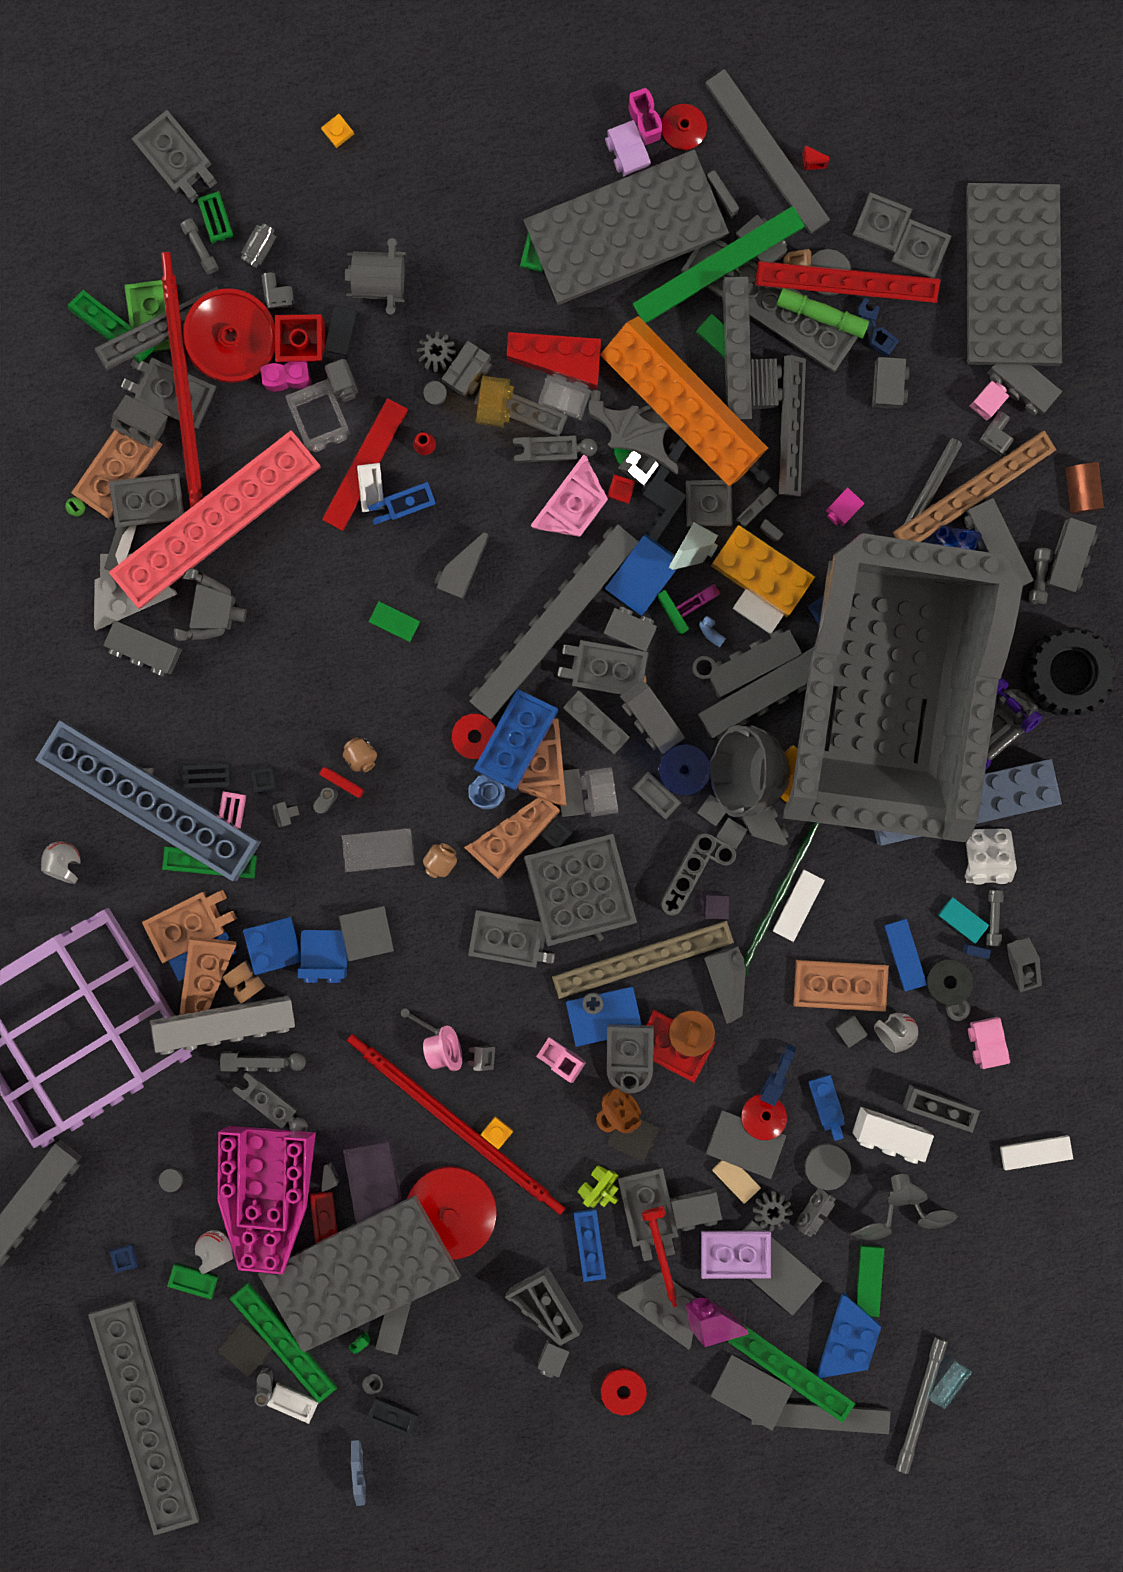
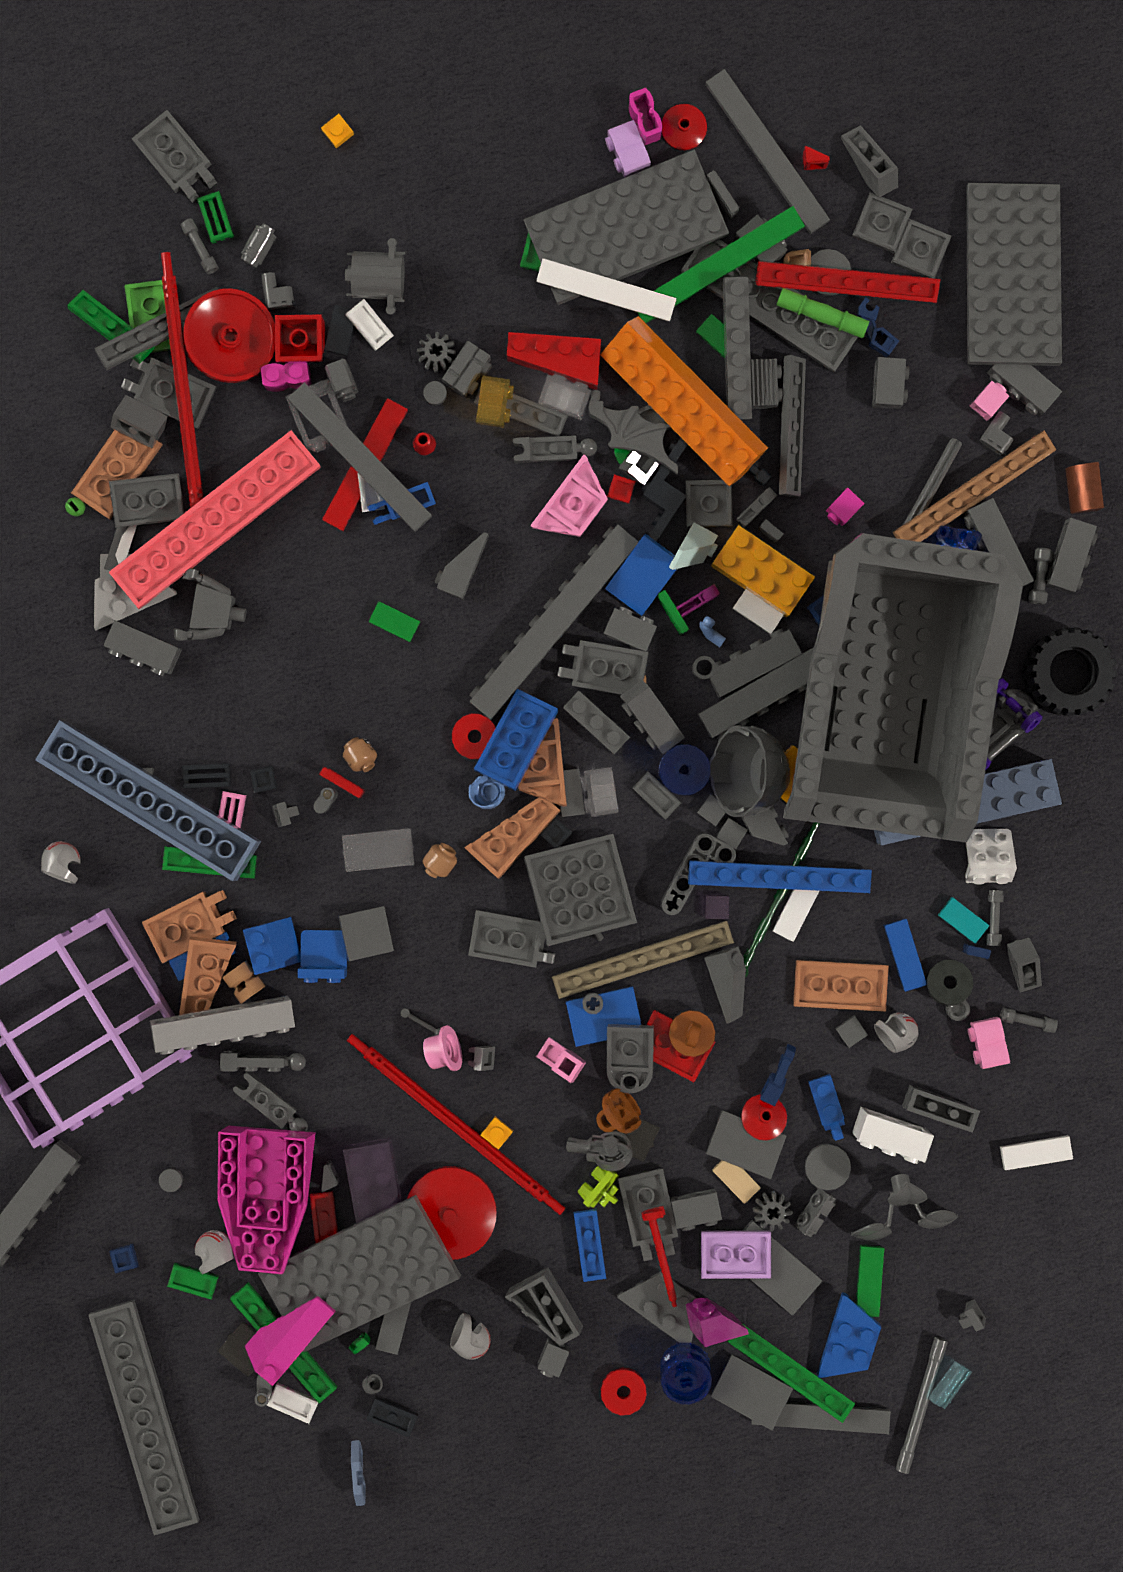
none -> dark pink wedge [245,1296,335,1386]
none -> dark grey tile [288,382,432,532]
none -> white tile [346,299,394,351]
none -> light grey helmet [450,1313,491,1360]
none -> white tile [536,259,676,321]
none -> dark grey pin [566,1131,633,1171]
none -> clear blue wheel [660,1343,712,1404]
none -> blue plate [688,860,872,893]
none -> dark grey slope [841,125,898,198]
none -> dark grey tile [958,1299,986,1332]
none -> dark grey bar [1000,1007,1058,1033]

